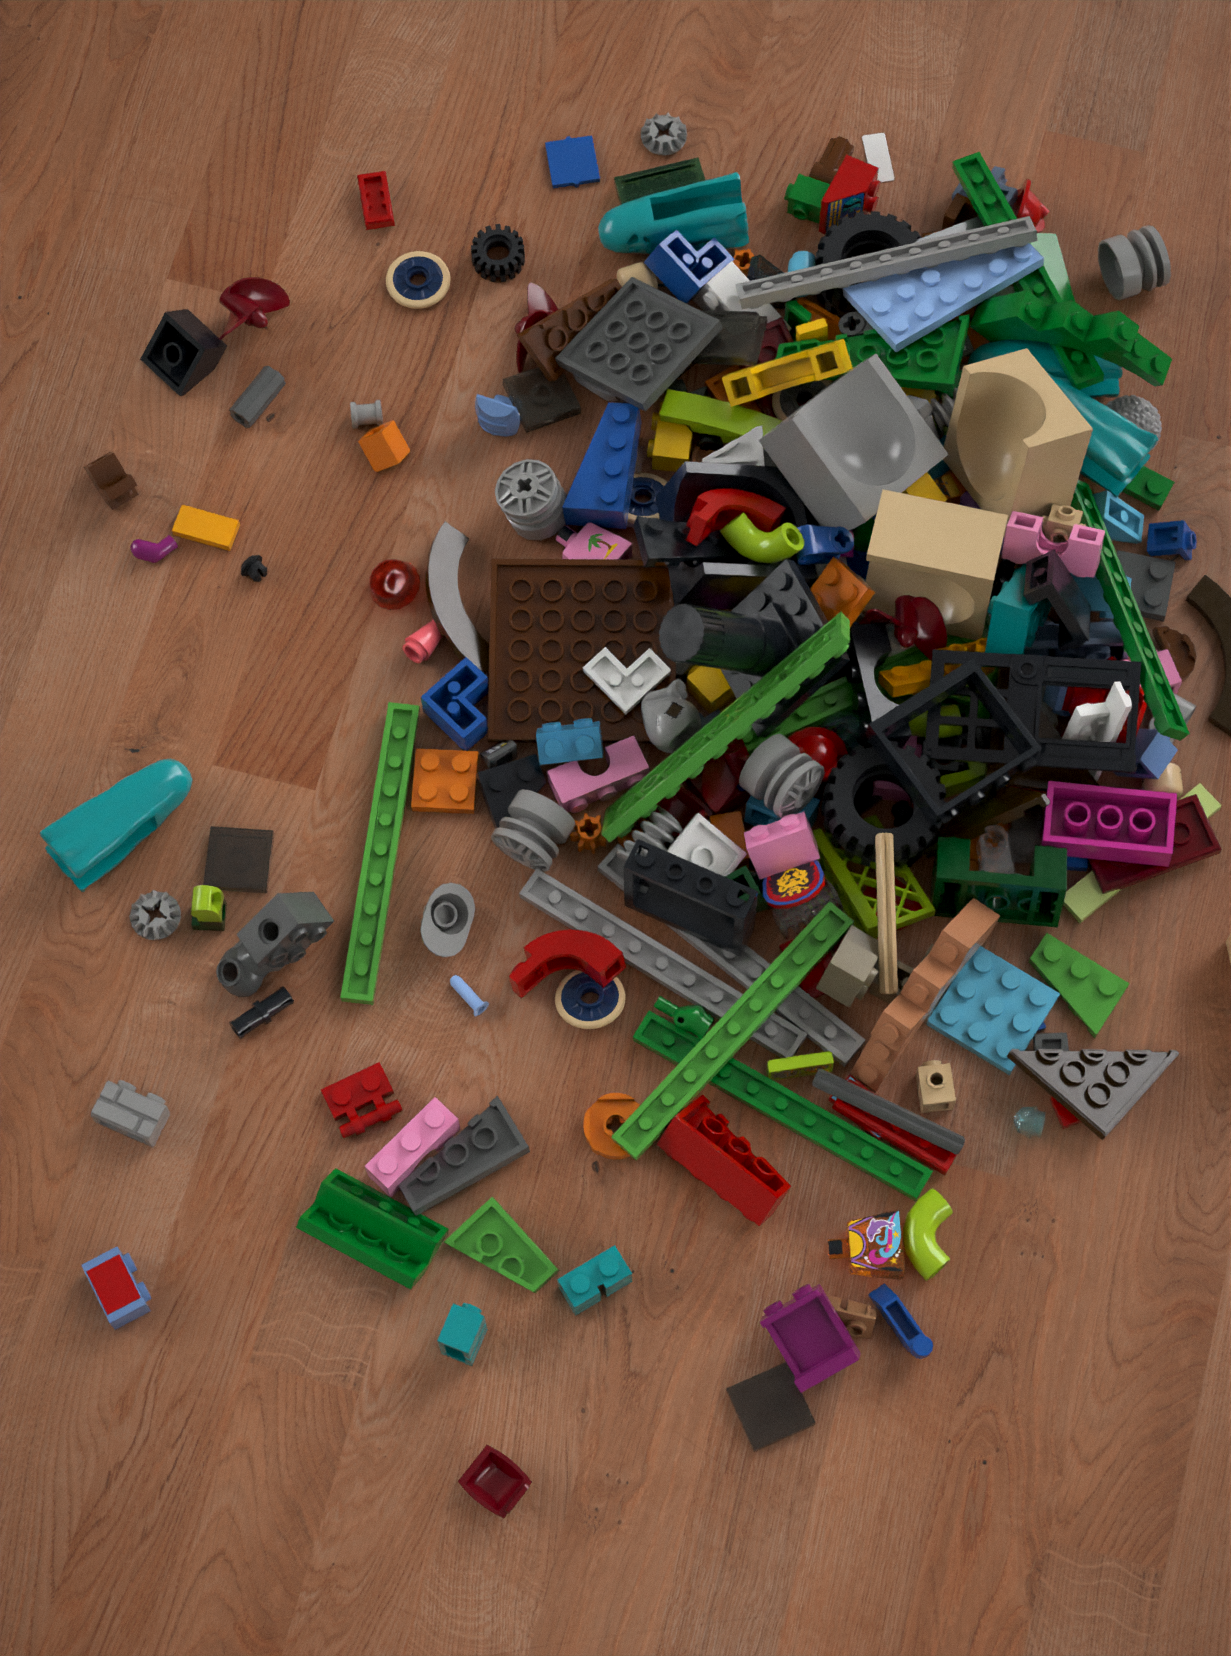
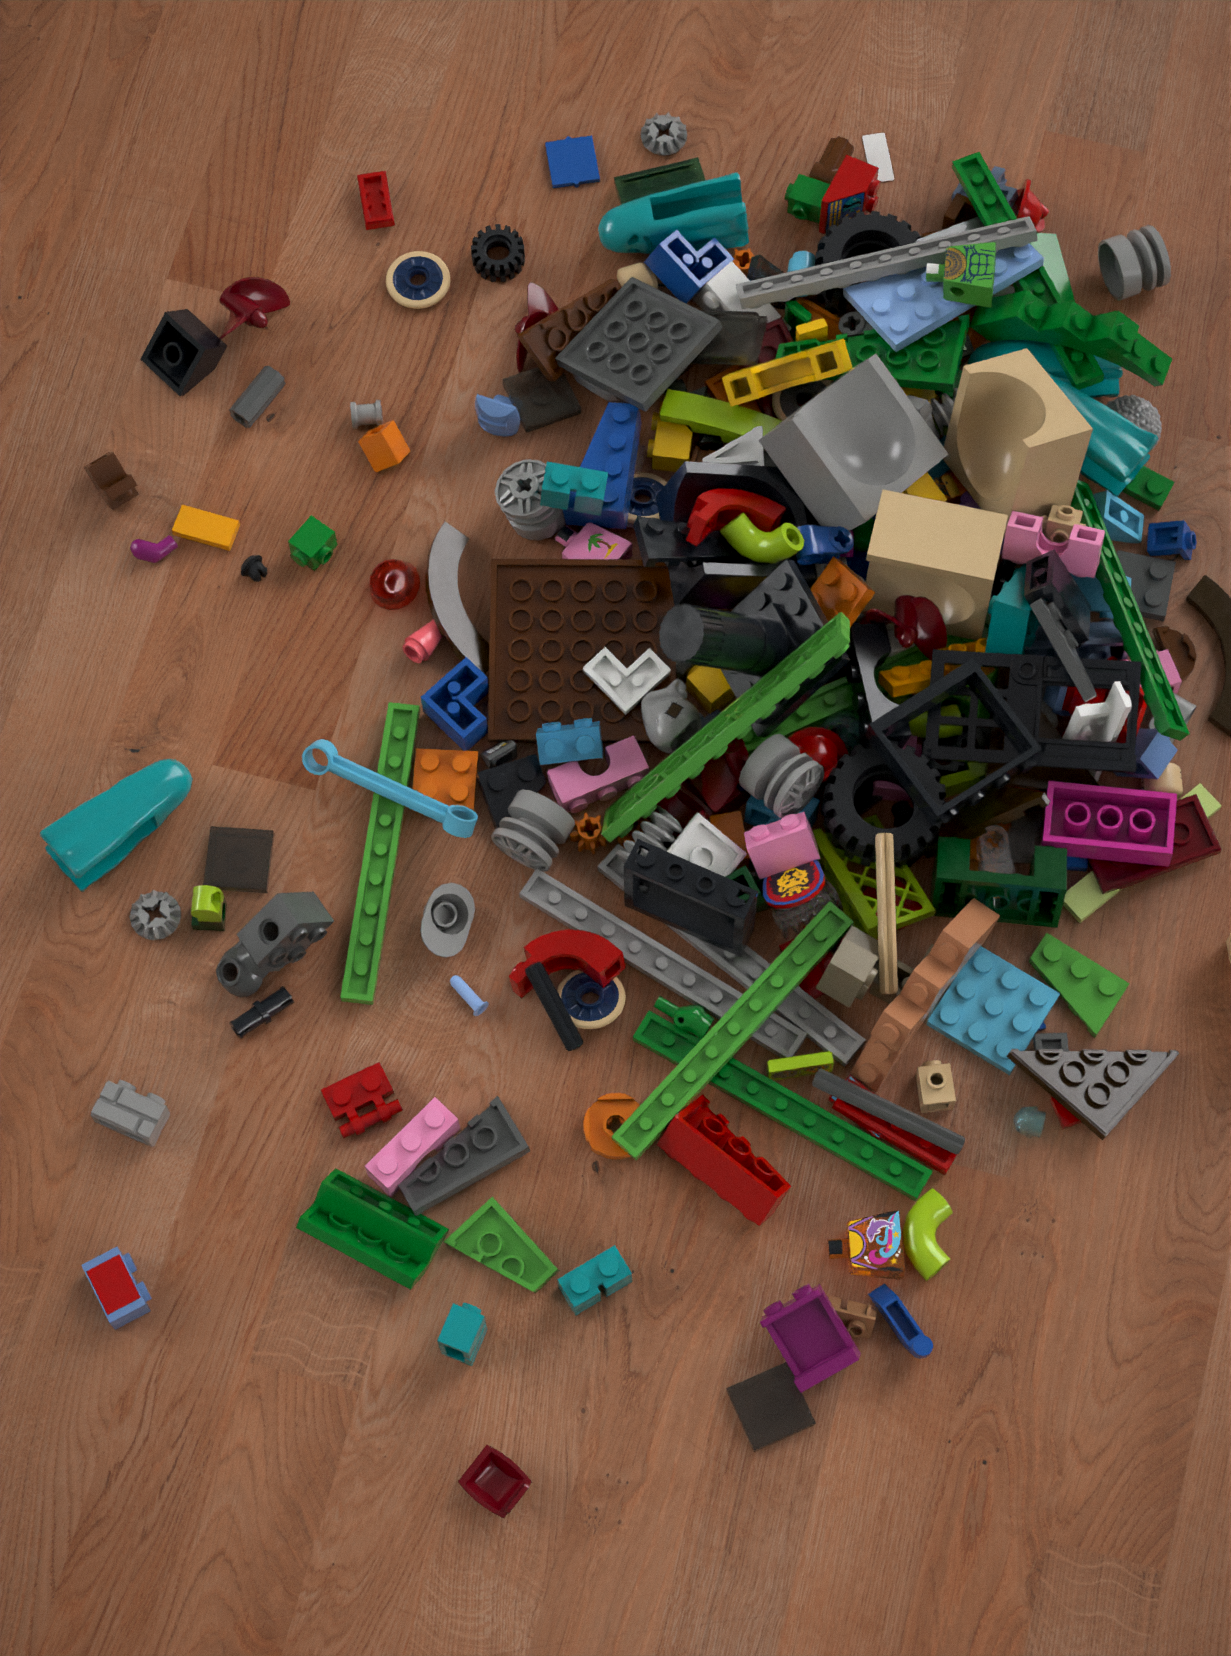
none -> green brick [288,515,338,571]
none -> medium azure piece [302,739,478,838]
none -> black axle [525,961,583,1051]
none -> teal piece [540,462,608,516]
none -> bright green torso [926,242,996,307]
none -> dark grey wing [1030,598,1097,702]

